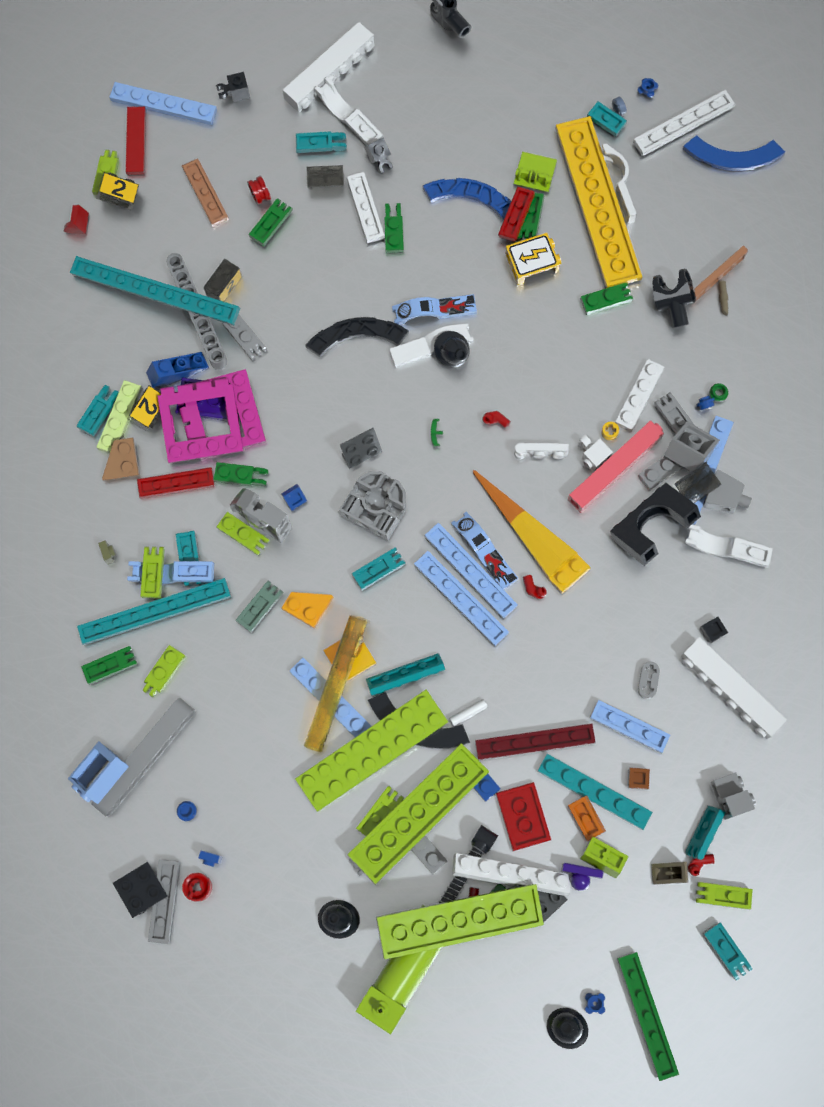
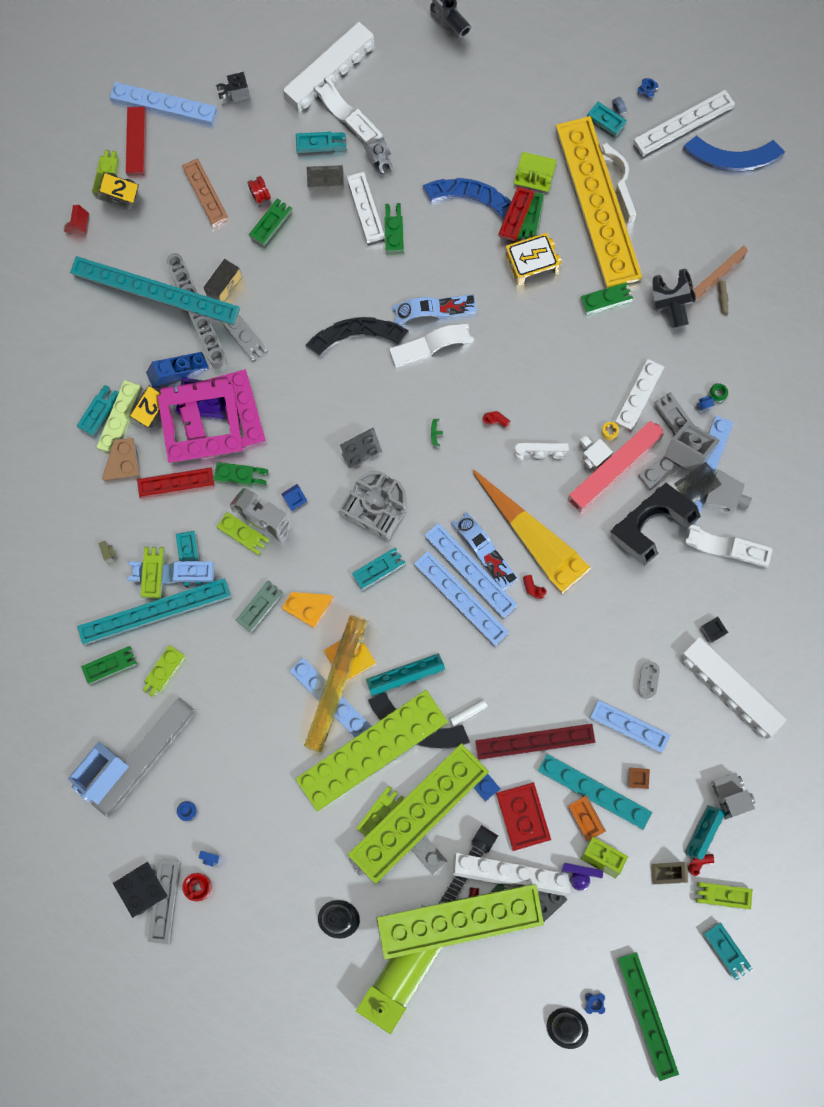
black hat [434,331,470,368] -> none

